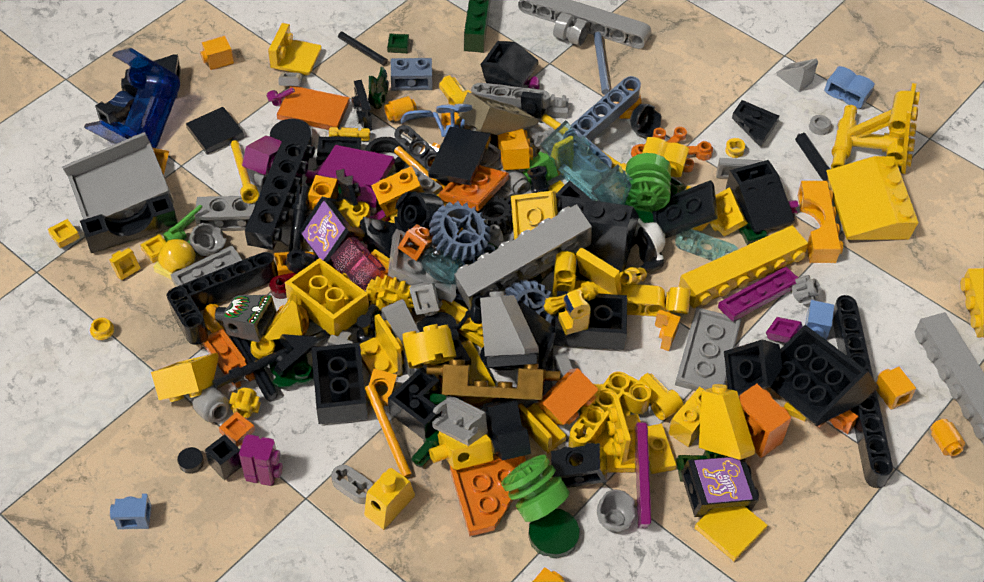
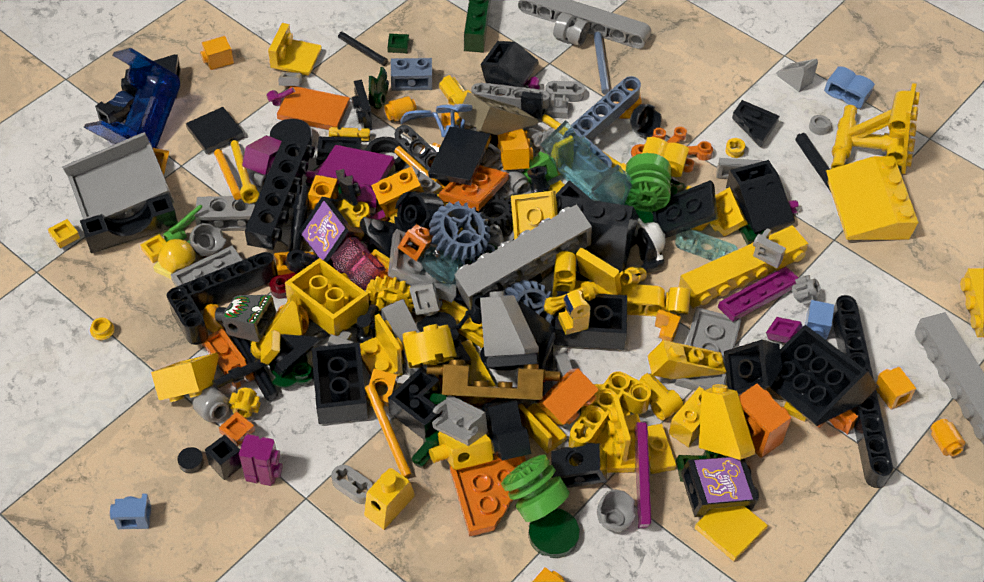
yellow tile [109,248,141,280] -> none
light orange arch [797,181,843,263] -> none
none -> light orange bar [214,149,241,200]
none -> yellow tile [261,330,281,364]
none -> light grey beam [545,81,585,102]
none -> yellow slope [647,340,726,379]
none -> light grey bracket [753,228,786,268]

